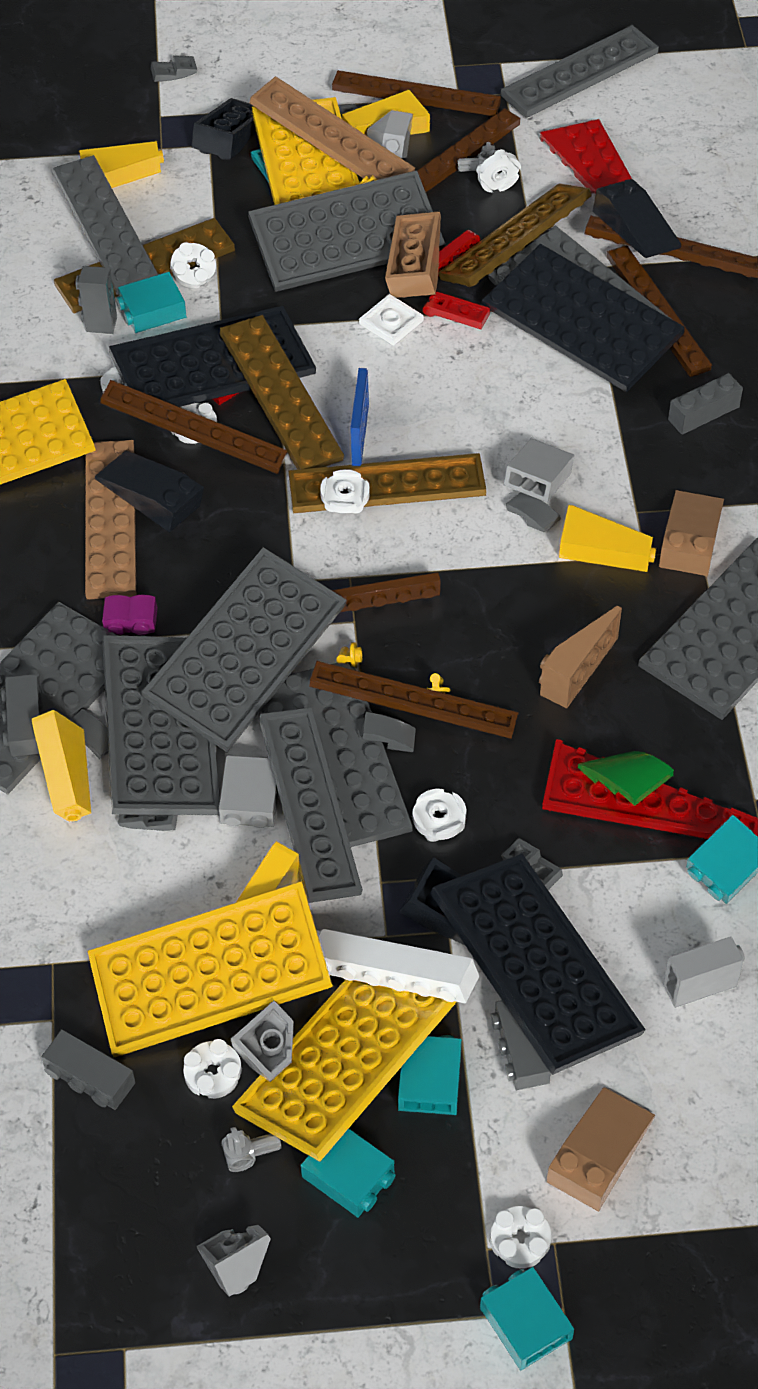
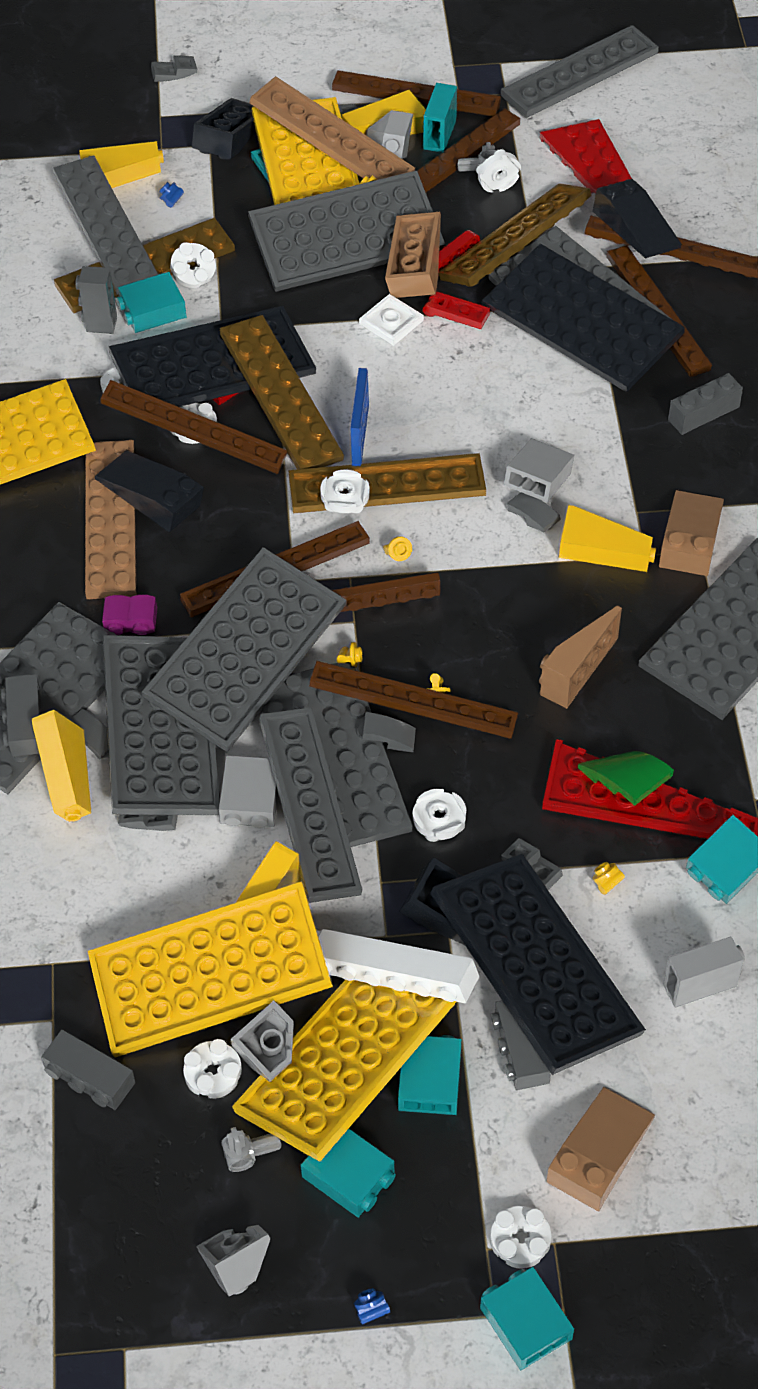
none -> blue plate [159,182,184,208]
none -> reddish brown plate [180,521,370,618]
none -> blue plate [354,1288,390,1325]
none -> yellow plate [383,536,412,561]
none -> teal brick [423,82,457,153]
none -> yellow plate [592,862,625,895]

